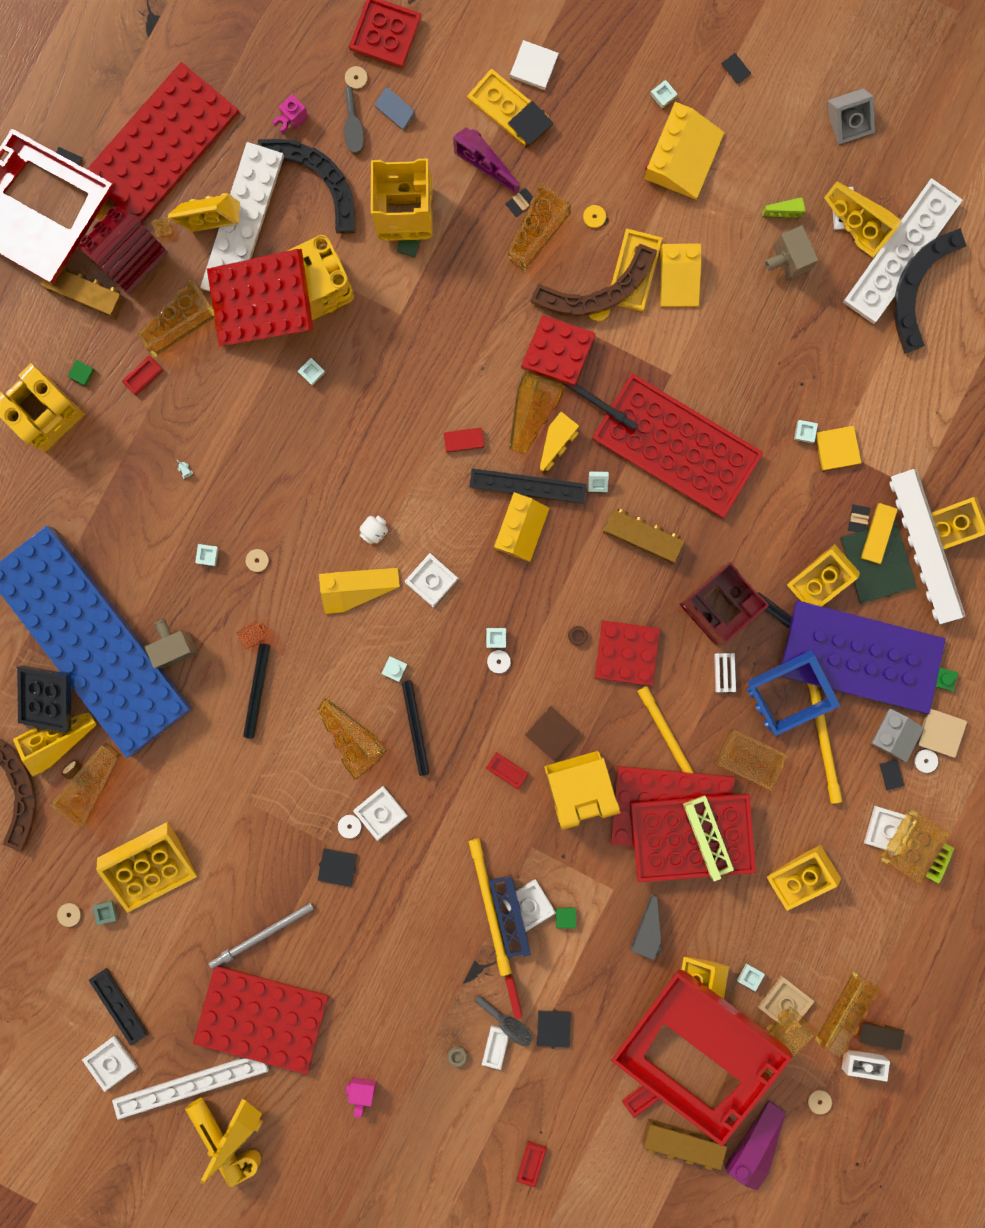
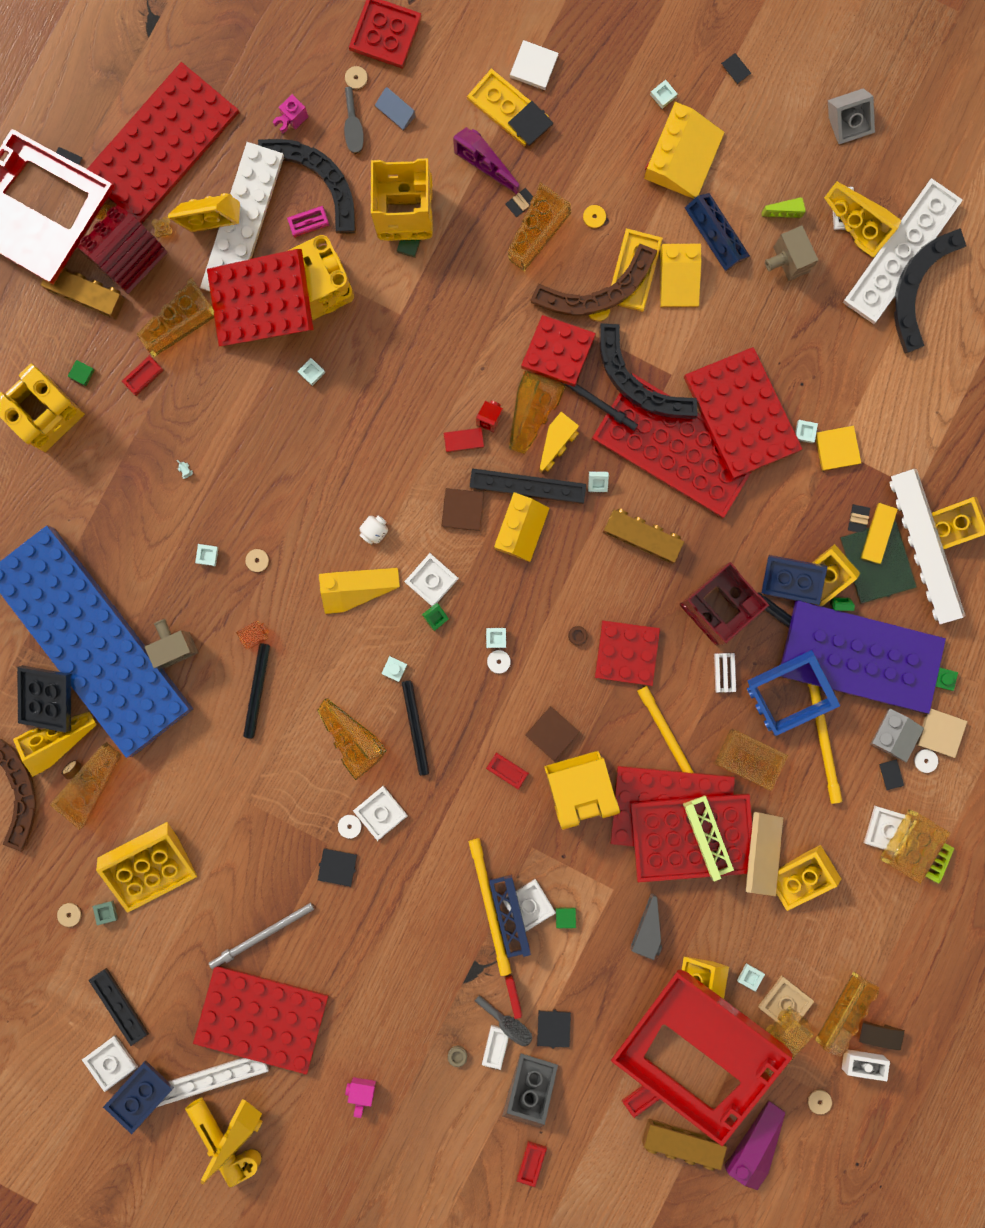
none -> dark blue plate [103,1060,174,1135]
none -> dark pink tile [287,206,330,237]
none -> green plate [422,603,449,631]
none -> reddish brown tile [441,488,484,531]
none -> red slope [476,400,503,433]
none -> dark grey slope [502,1054,558,1128]
none -> black plate [599,323,698,419]
none -> red plate [684,347,802,480]
none -> dark blue fence [685,193,750,271]
none -> tan tile [746,812,783,896]
none -> dark blue plate [761,555,828,605]
none -> green tile [830,597,855,611]

